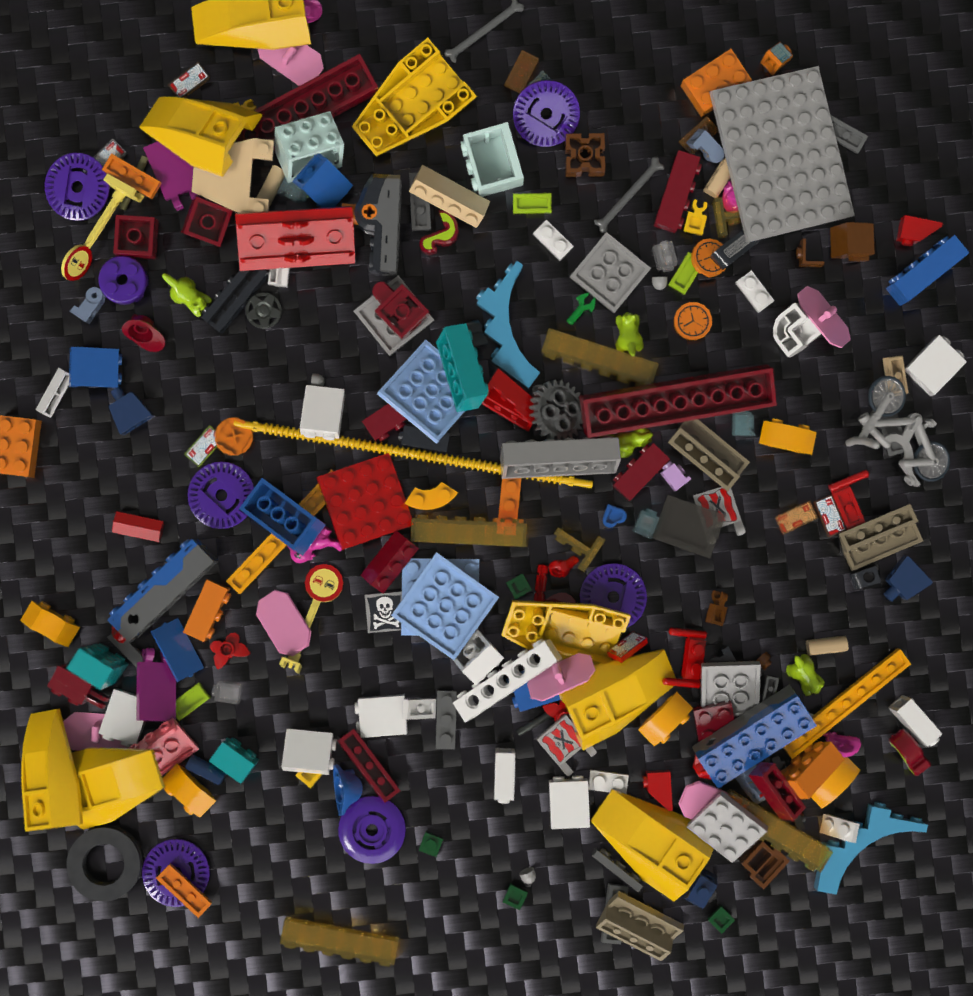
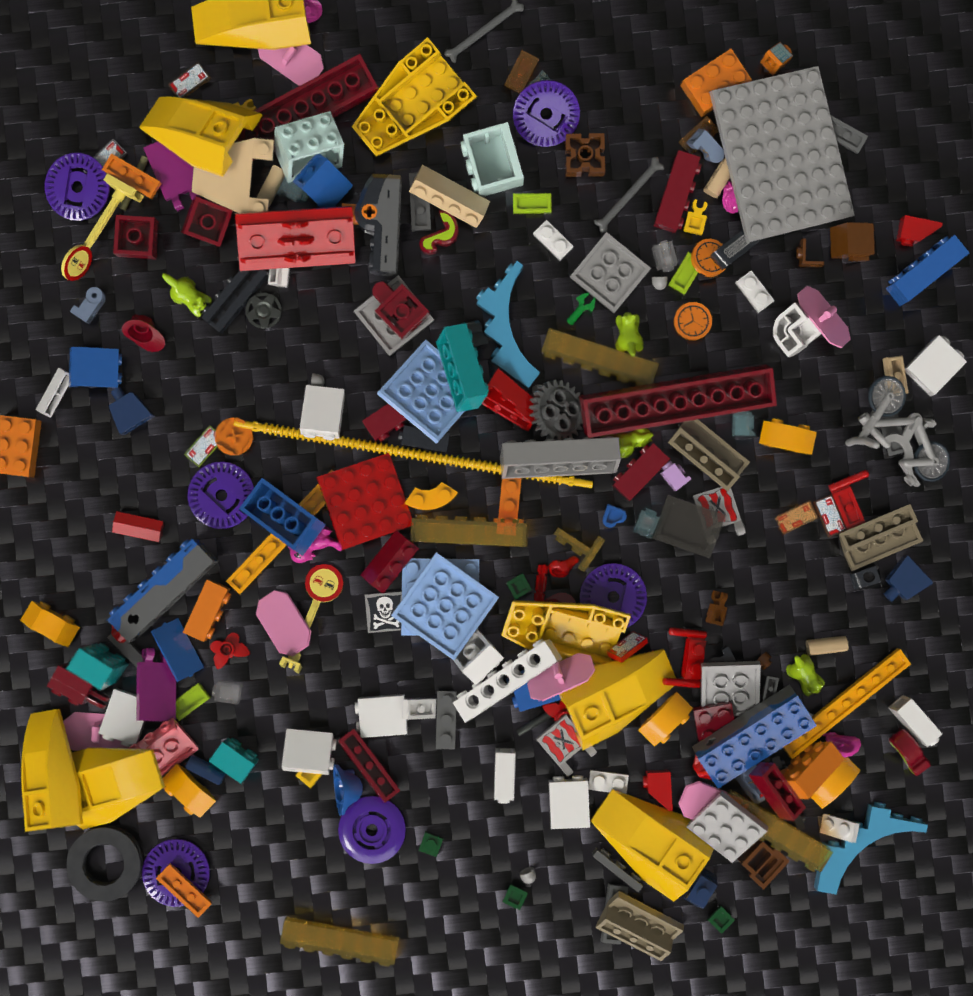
dark purple plate [98,256,149,305] -> none
clear yellow bracket [712,197,741,239] -> none

